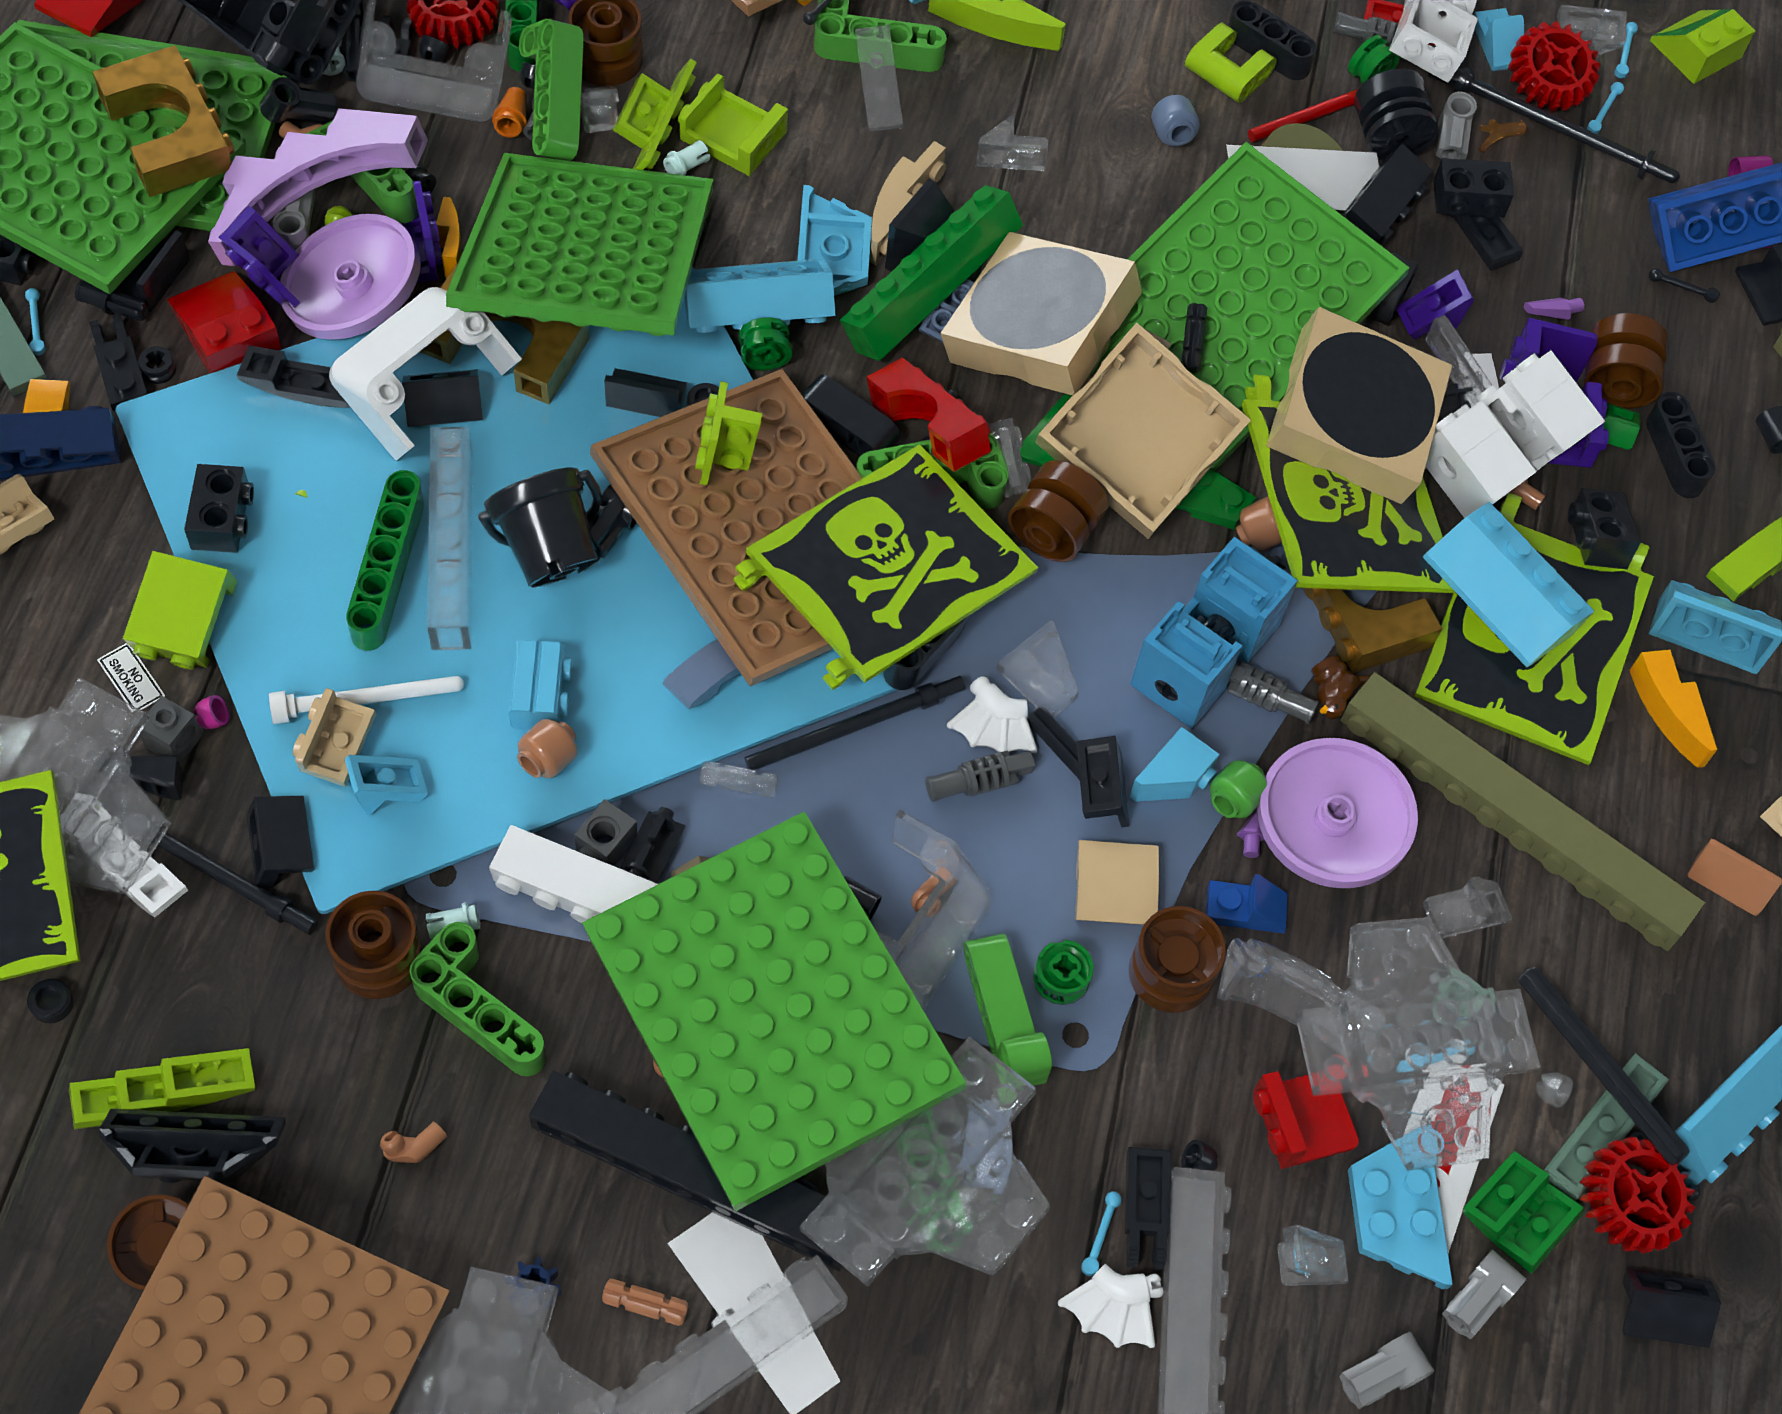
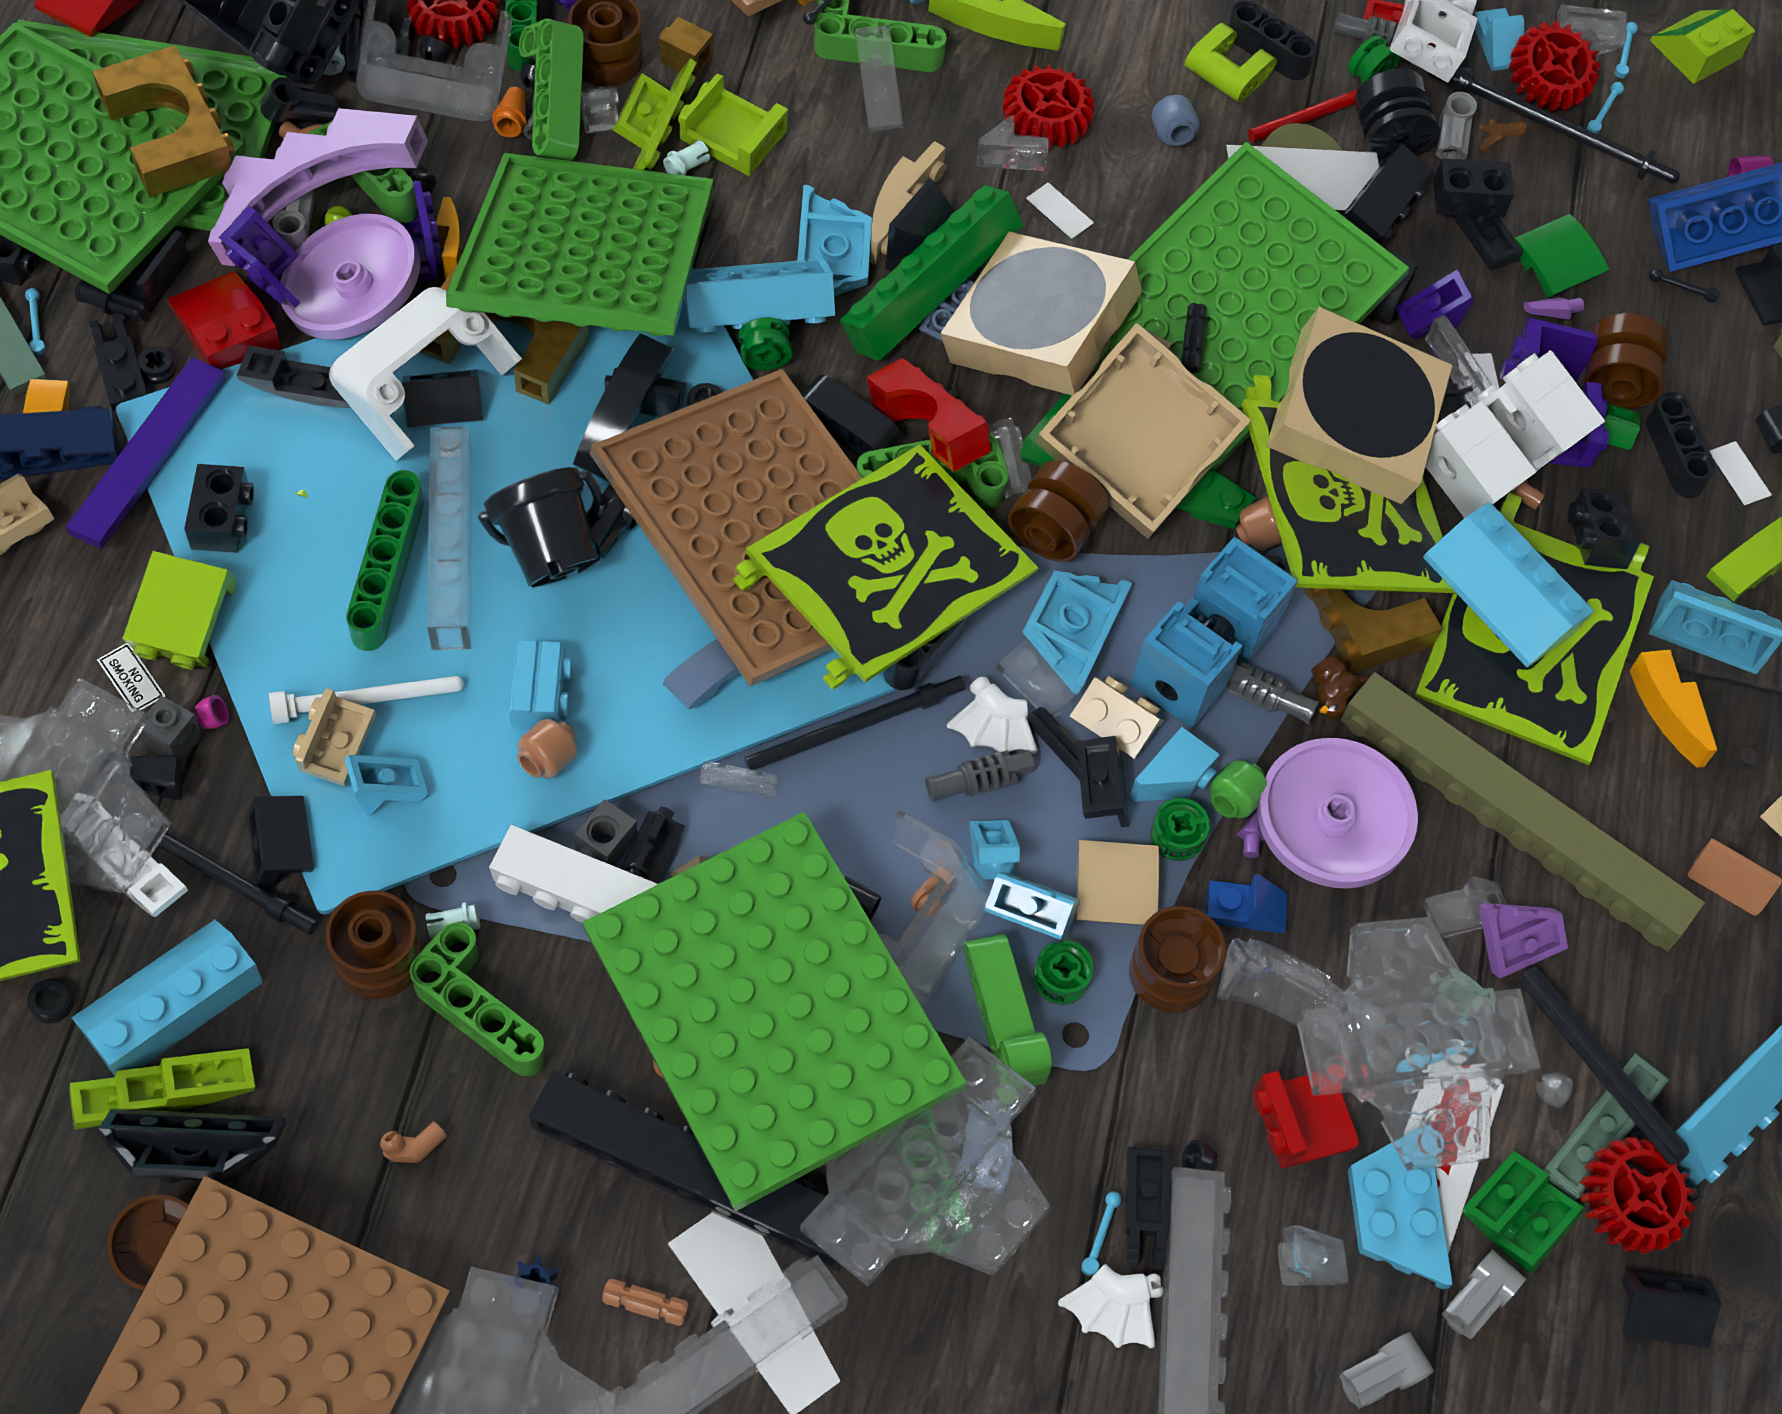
lime bracket [695,381,762,486] -> none
none -> dark purple tile [66,357,226,549]
none -> medium azure slope [71,920,263,1076]
none -> black slope [573,333,674,481]
none -> pearl gold brick [658,17,713,79]
none -> medium azure slope [969,820,1020,880]
none -> medium azure brick [984,872,1080,940]
none -> red gear [1002,64,1095,150]
none -> medium azure wing [1022,571,1132,694]
none -> white sticker [1026,182,1094,239]
none -> tan bracket [1070,675,1165,759]
none -> green wheel [1150,798,1210,861]
none -> medium lavender wing [1478,903,1568,978]
none -> green slope [1514,214,1610,298]
none -> white sticker [1710,441,1772,505]

